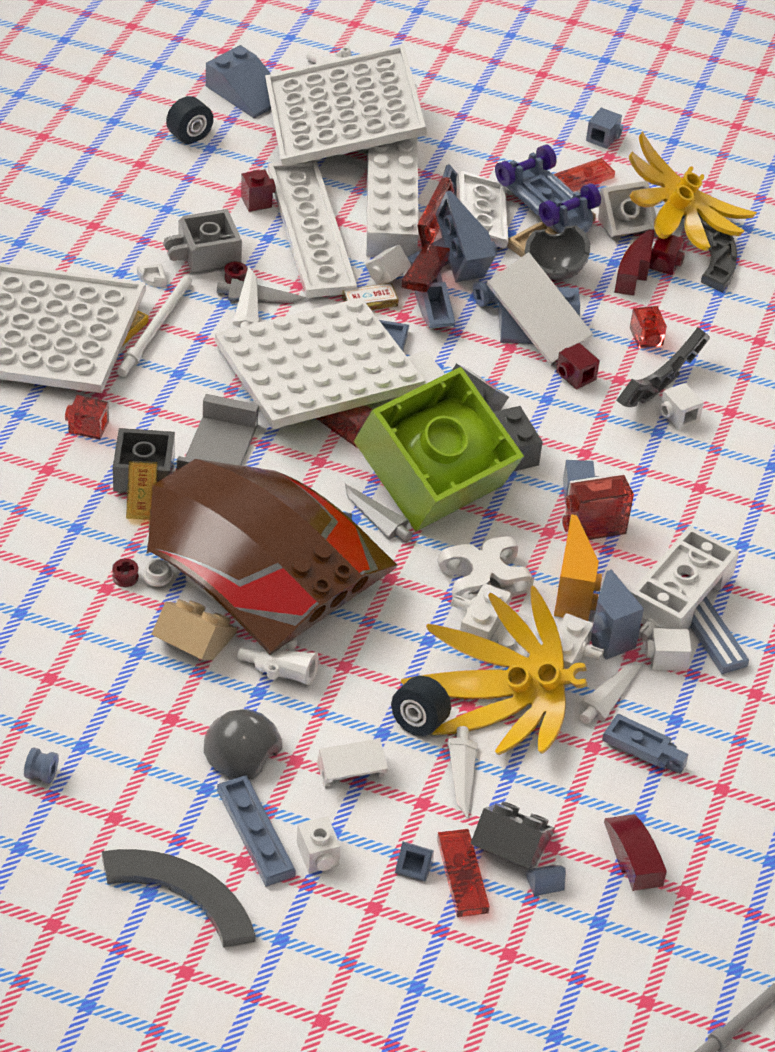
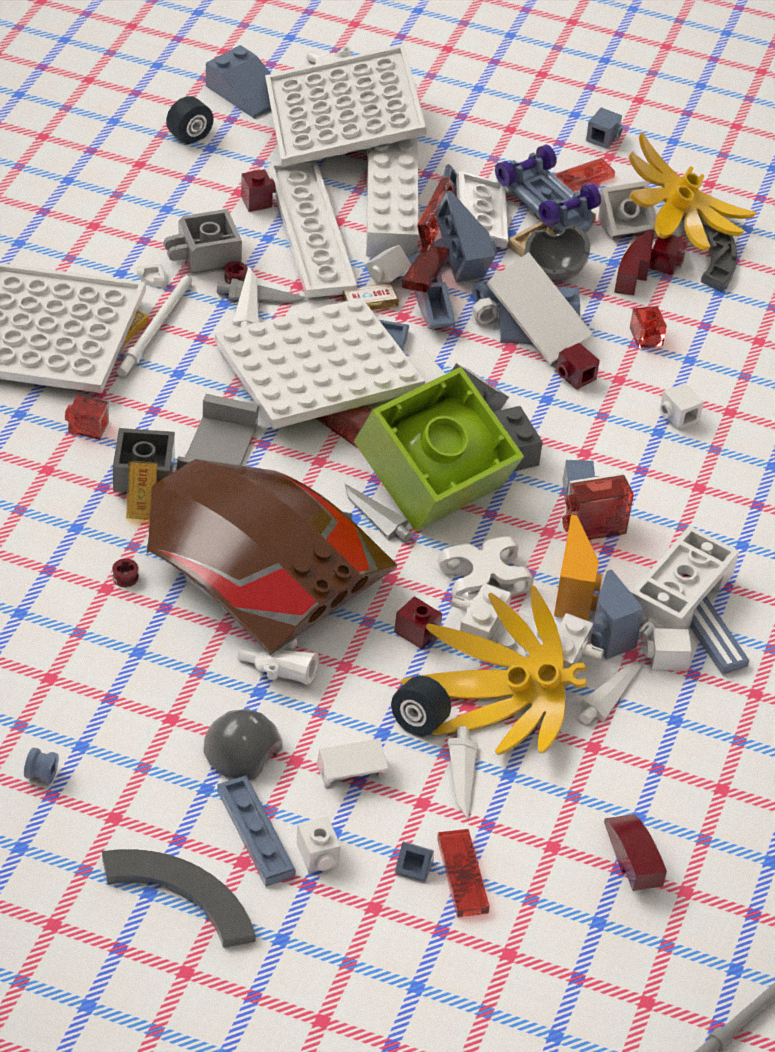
white plate [143,559,172,587] -> none
tan slope [151,599,238,660] -> none
dark grey slope [470,801,555,869] -> none
sand blue slope [525,864,566,896] -> none
sand blue hinge [602,714,688,774] -> none
dark grey tile [616,327,710,407] -> none
none -> dark red brick [394,596,443,650]
none -> white tile [472,298,499,324]

